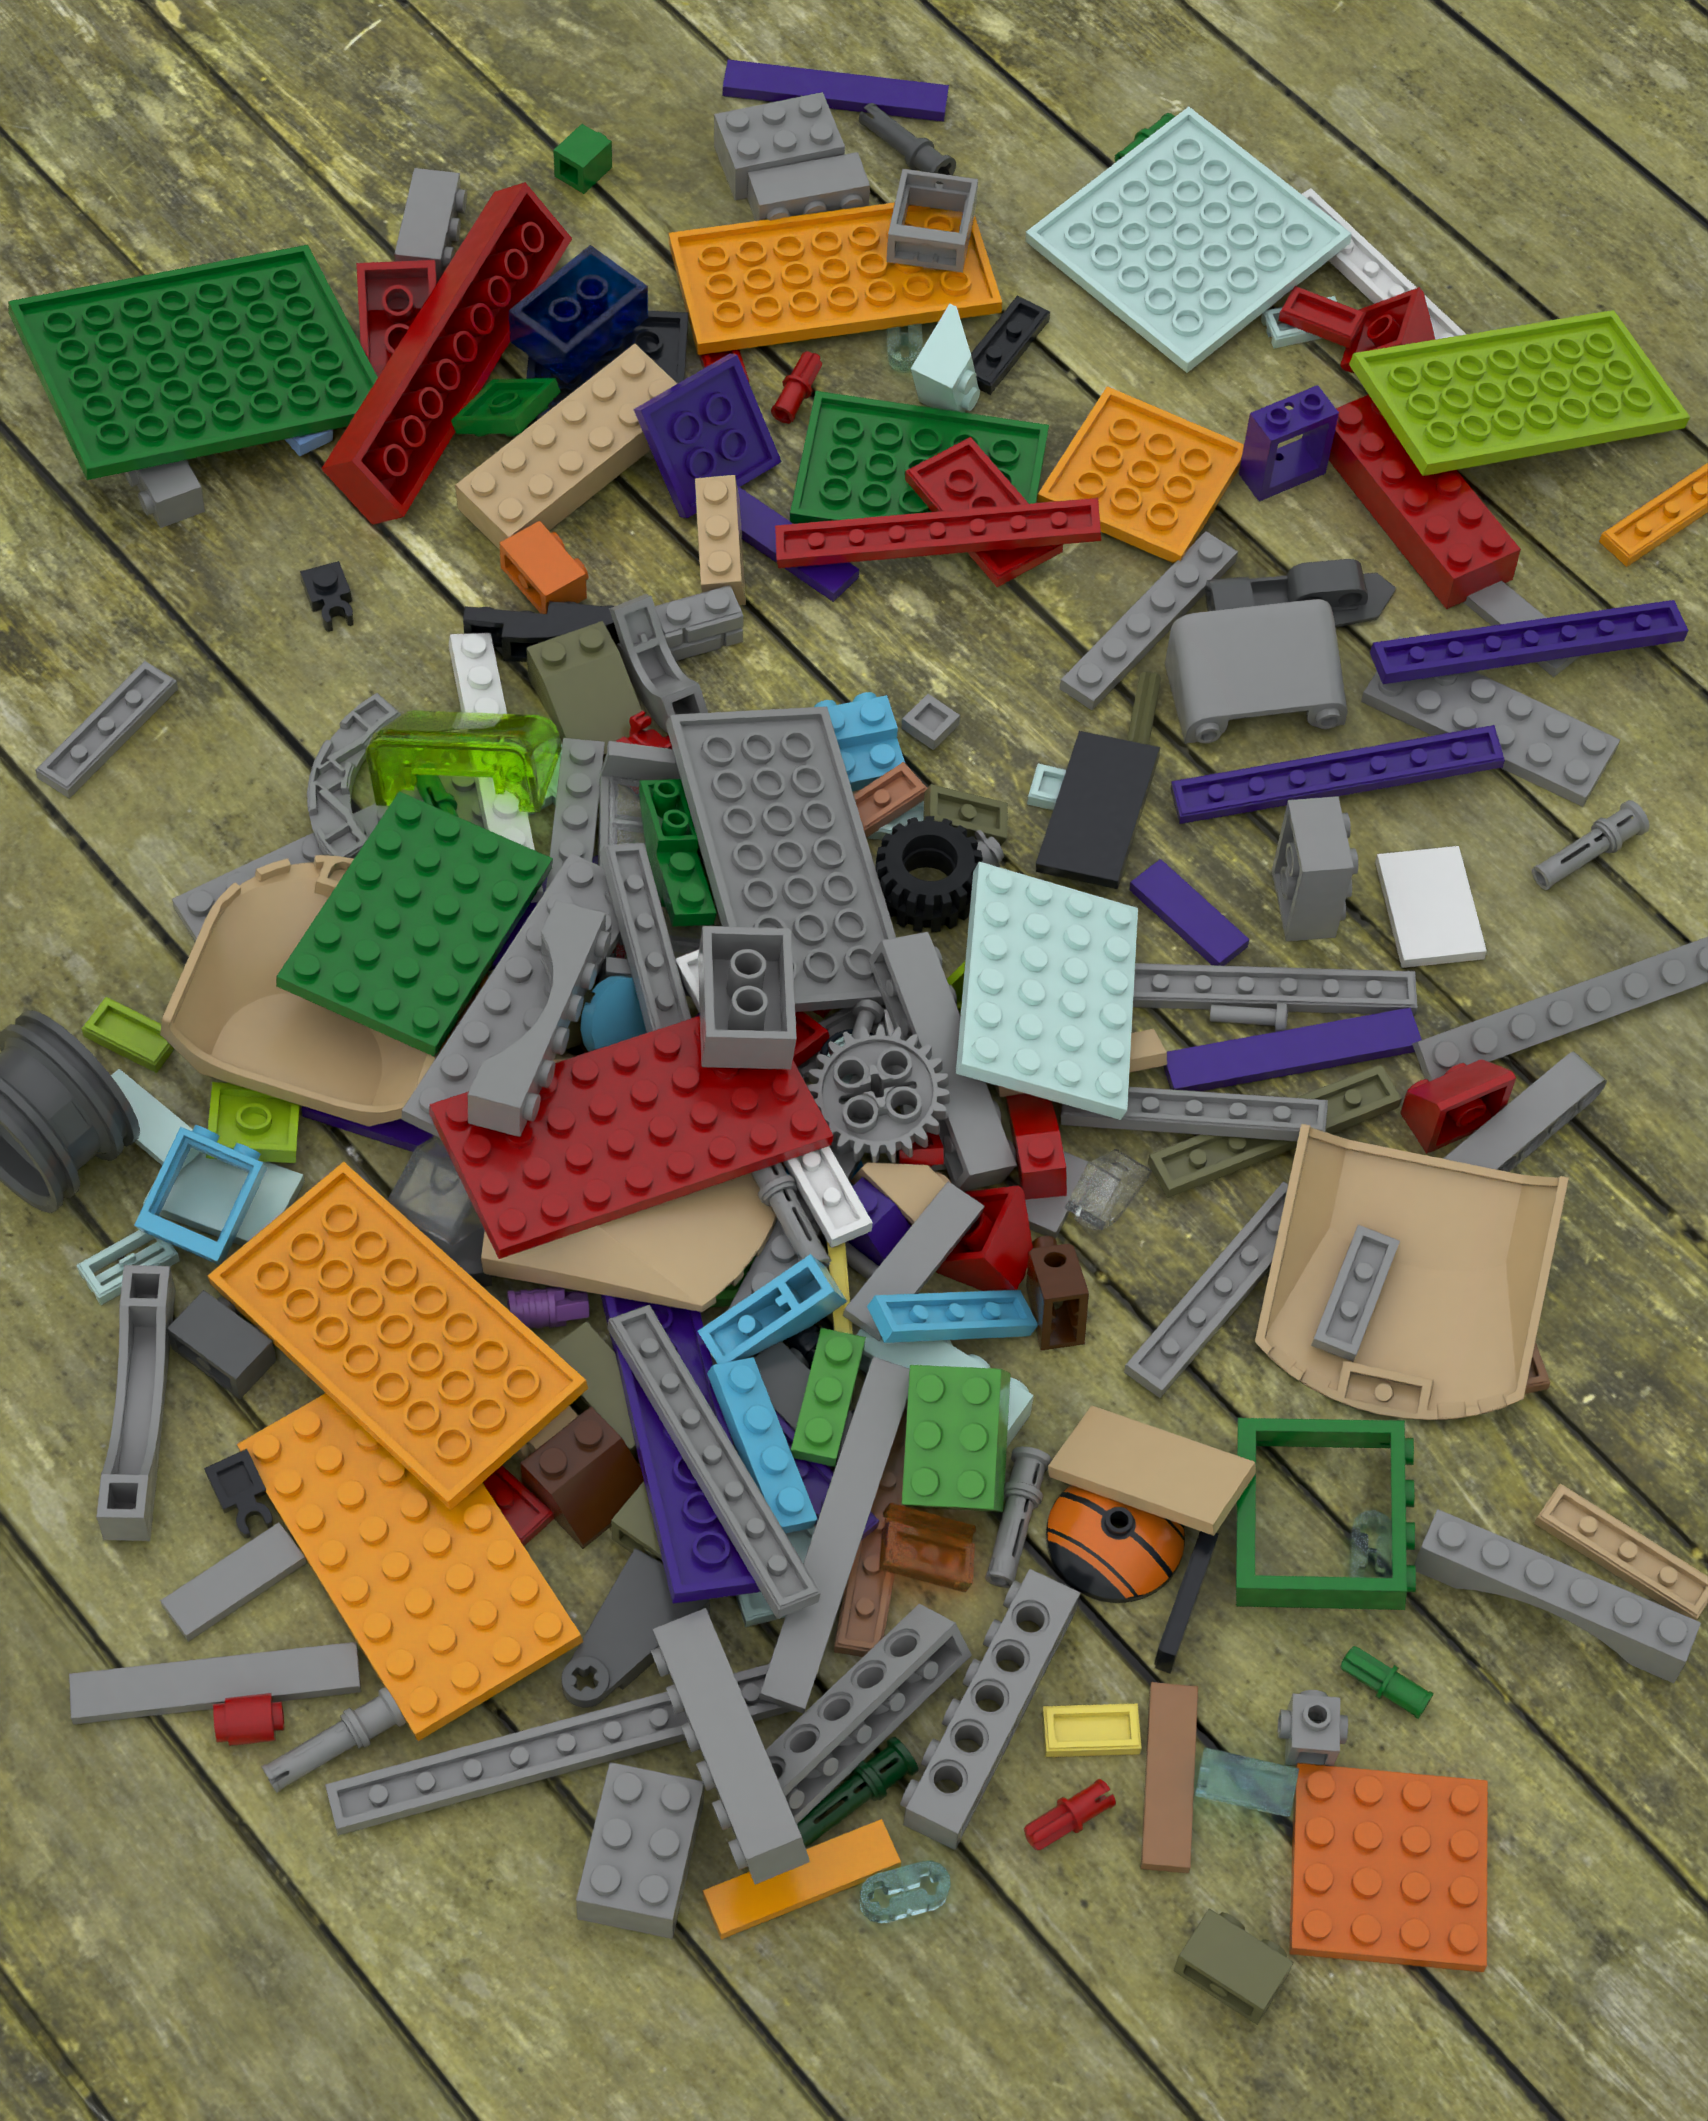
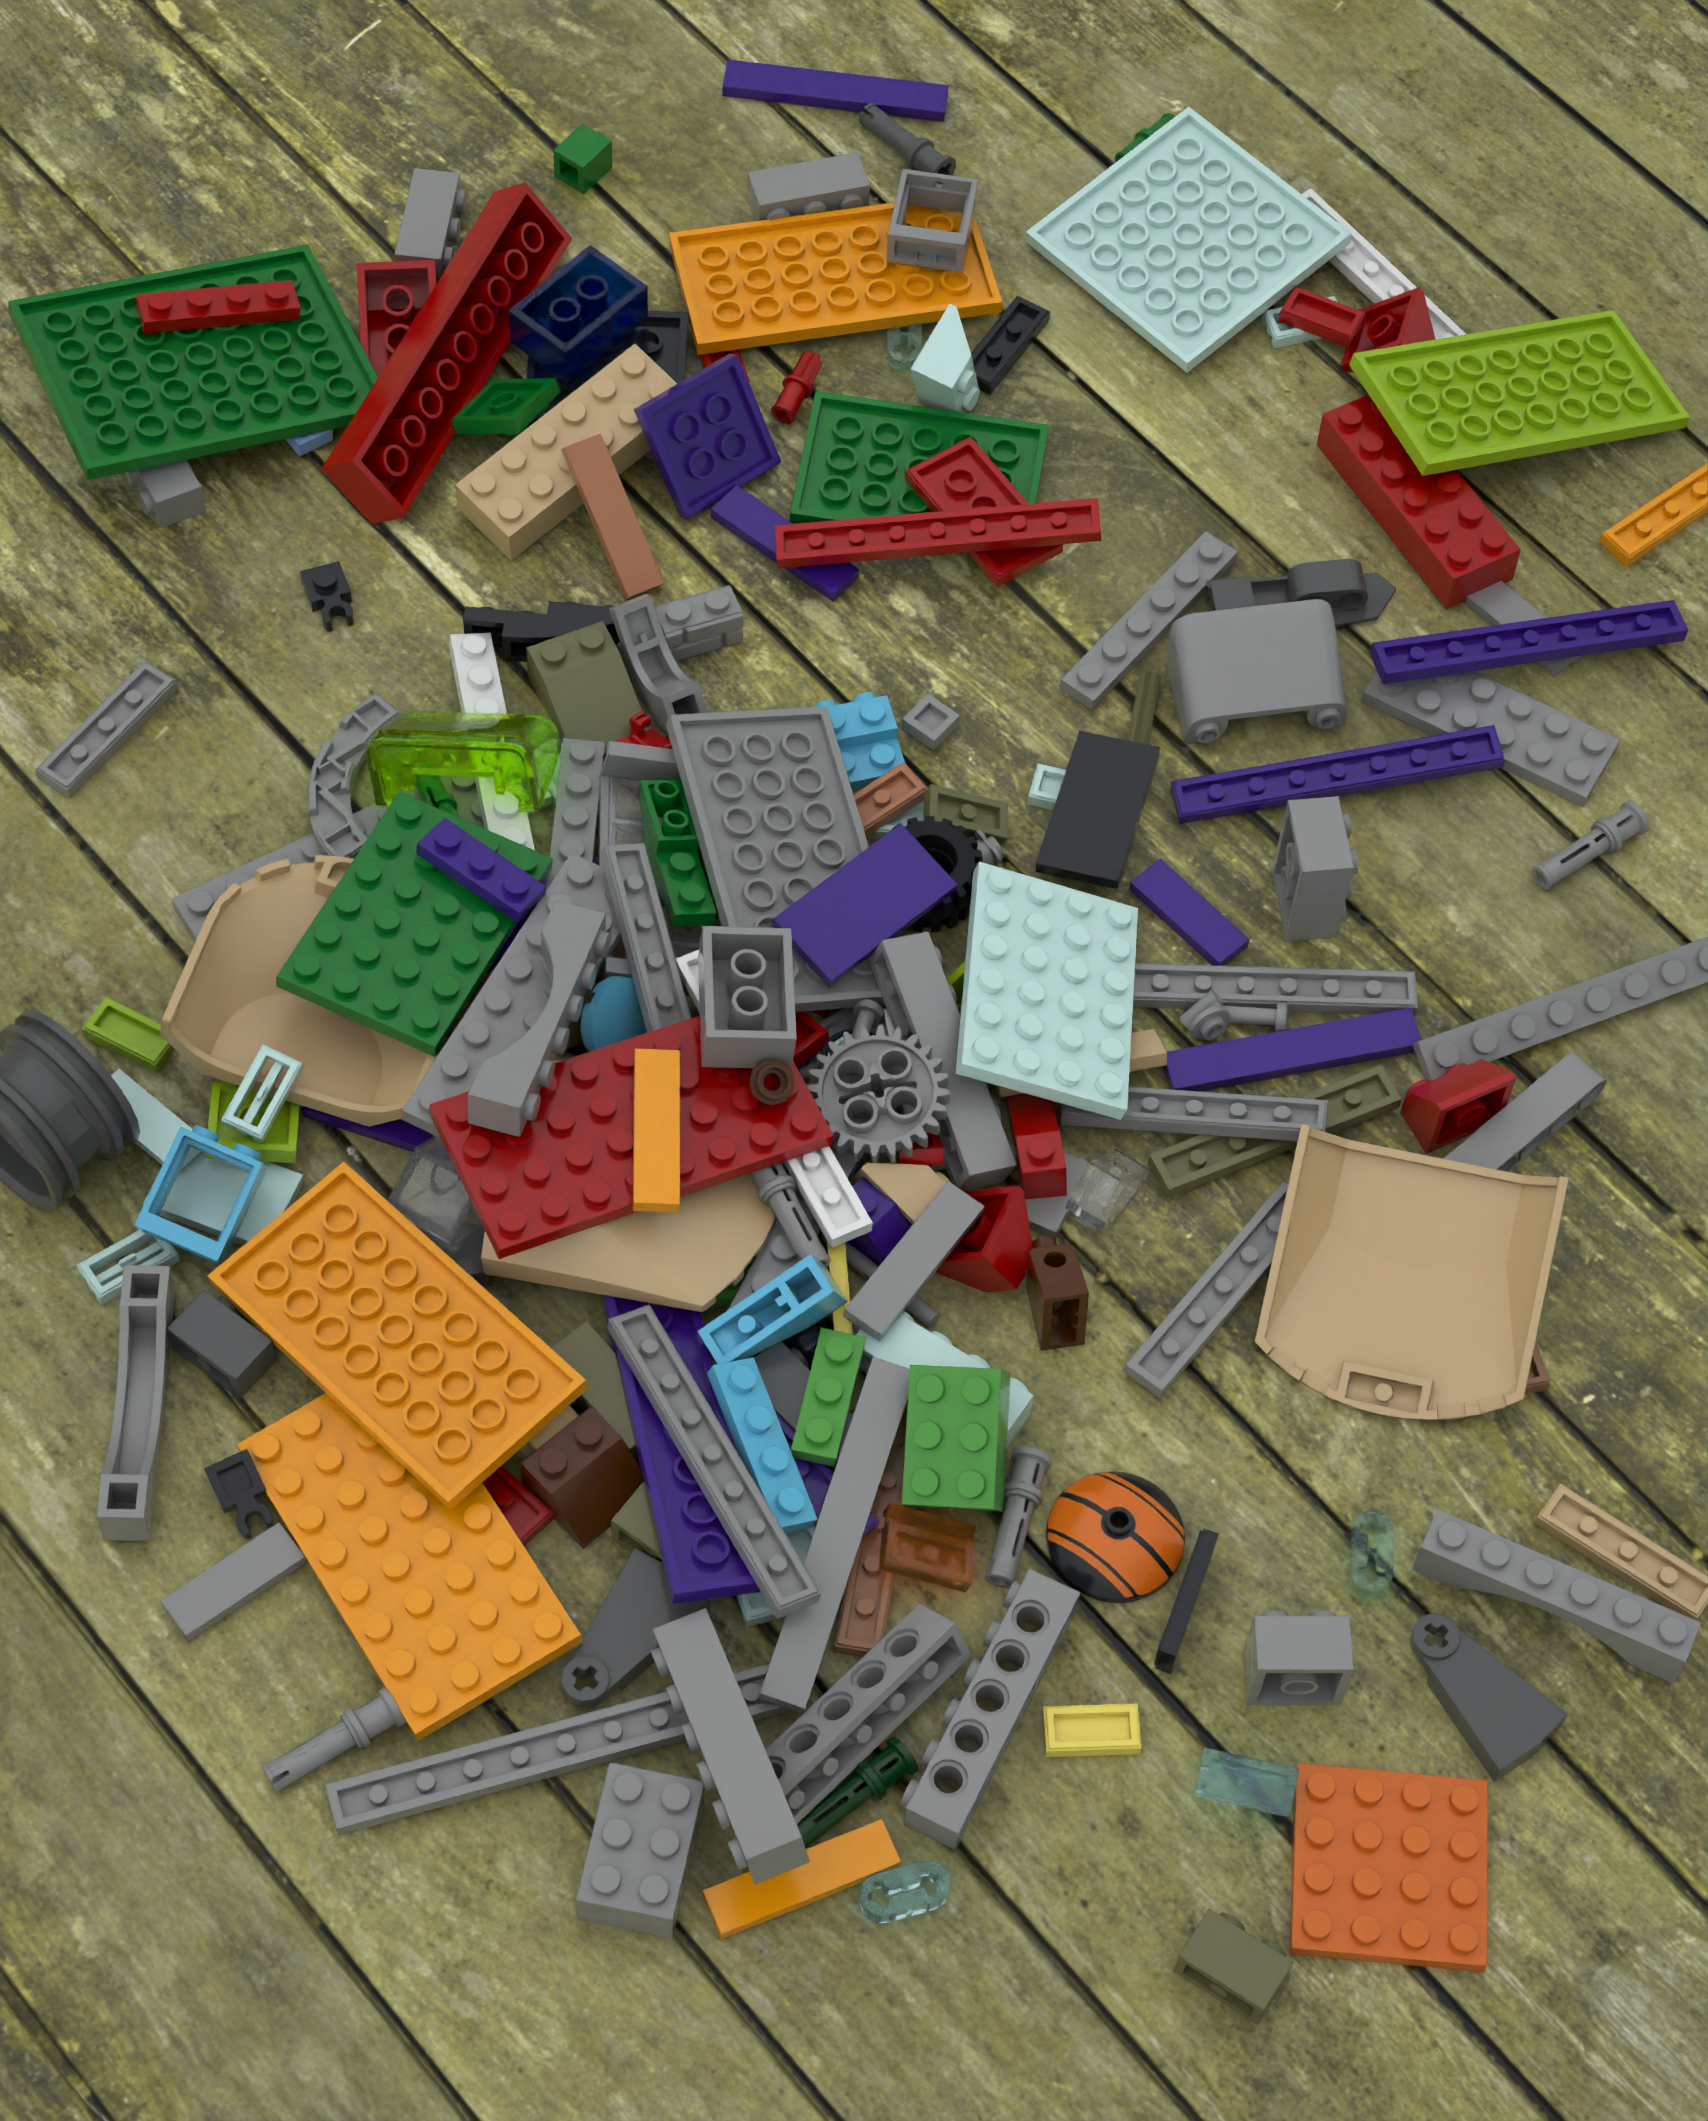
light grey tile [69,1642,361,1725] -> none
red brick [213,1693,285,1746] -> none
orange brick [499,521,589,614] -> none
medium lavender hinge [507,1287,590,1329] -> none
tan brick [695,475,746,605] -> none
light grey brick [714,92,845,201] -> none
medium azure plate [867,1290,1038,1343] -> none
red axle [1024,1779,1116,1851] -> none
light orange plate [1037,386,1244,563] -> none
tan tile [1048,1405,1256,1536] -> none
medium nougat tile [1141,1682,1198,1874] -> none
green window [1236,1418,1416,1610] -> none
dark purple window [1238,385,1339,502] -> none
light grey brick [1277,1690,1348,1766] -> none
light grey plate [1311,1225,1400,1362] -> none
green axle [1341,1646,1434,1719] -> none
white tile [1375,846,1487,968] -> none
none -> red plate [136,280,301,334]
none -> light aqua tile [221,1044,303,1144]
none -> dark purple plate [416,817,546,923]
none -> nougat tile [561,433,664,600]
none -> light orange tile [633,1048,680,1213]
none -> reddish brown plate [749,1060,794,1105]
none -> dark purple tile [772,824,958,987]
none -> light grey plate [1179,990,1230,1041]
none -> light grey brick [1243,1611,1354,1705]
none -> dark grey piece [1410,1614,1568,1782]

